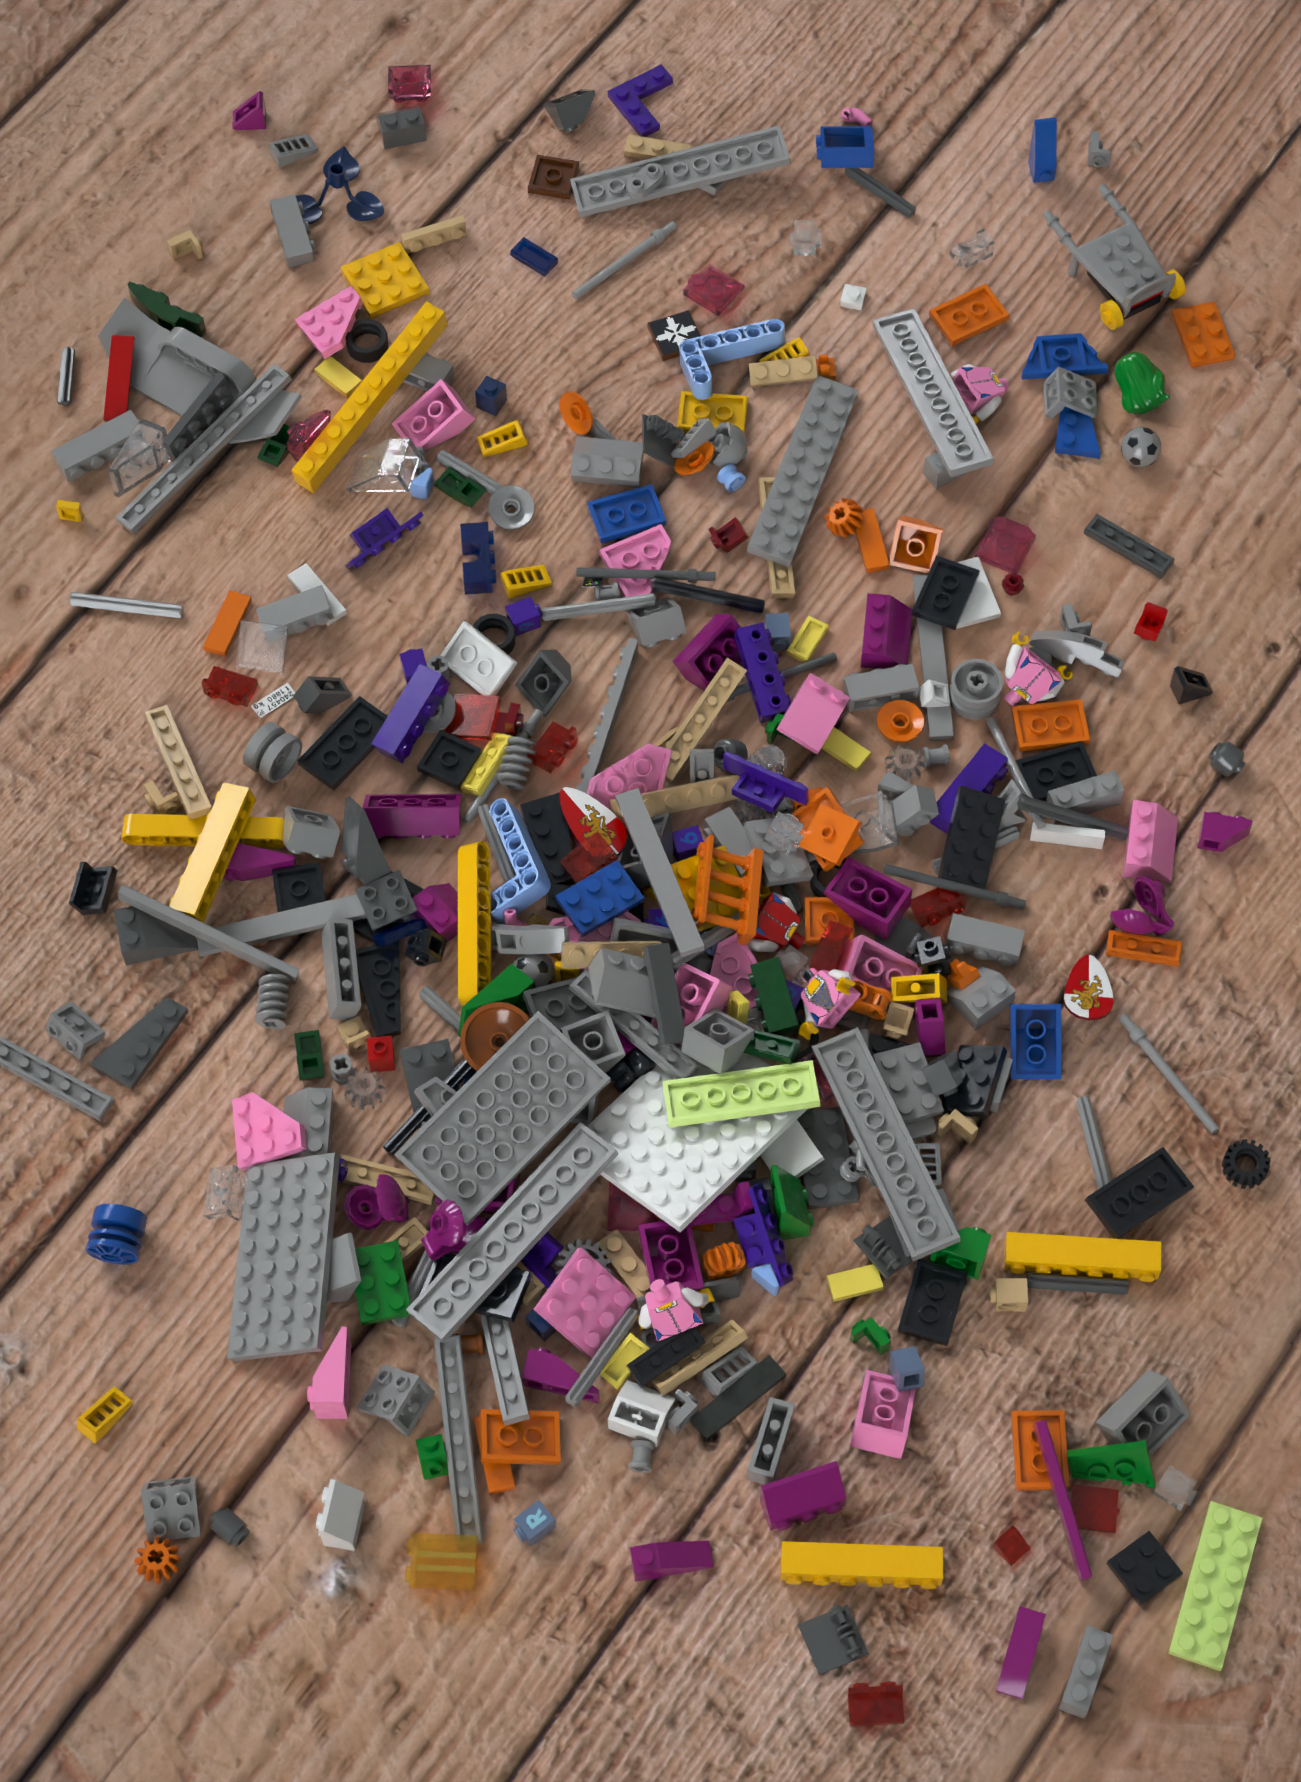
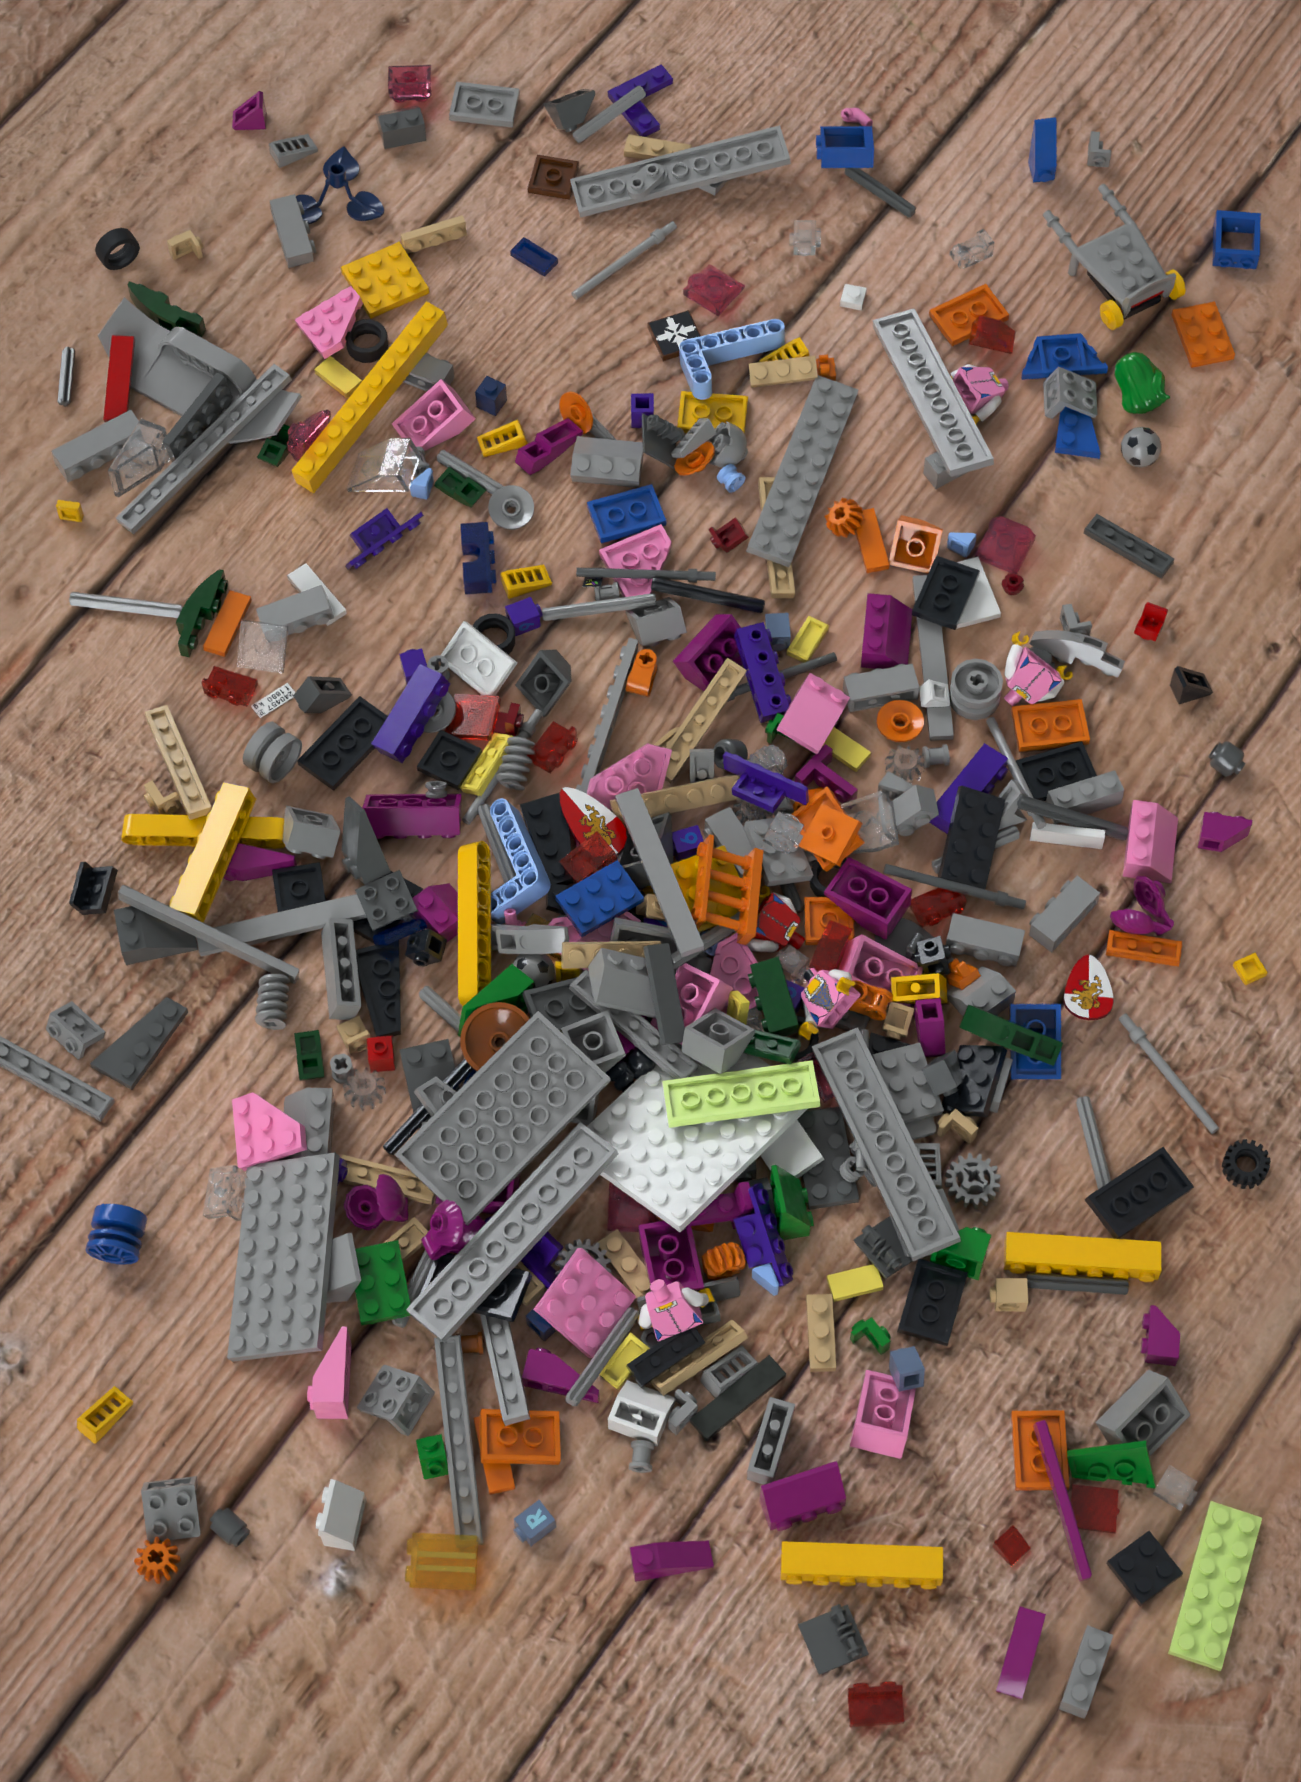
none -> black tyre [95,228,140,270]
none -> dark green slope [176,569,228,658]
none -> light grey bush [425,781,447,798]
none -> light grey plate [449,82,520,128]
none -> magenta slope [515,418,583,476]
none -> light grey axle [572,86,646,143]
none -> orange piece [625,649,657,697]
none -> dark purple brick [631,393,654,428]
none -> tan bracket [636,894,666,921]
none -> magenta bracket [795,744,858,807]
none -> tan plate [806,1294,836,1372]
none -> light grey gear [945,1153,1001,1209]
none -> light blue slope [947,532,977,558]
none -> dark green slope [959,1004,1063,1066]
none -> clear red slope [969,315,1016,354]
none -> light grey brick [1029,876,1100,953]
none -> magenta slope [1140,1305,1180,1366]
none -> blue window [1212,210,1261,269]
none -> yellow tile [1233,953,1268,985]

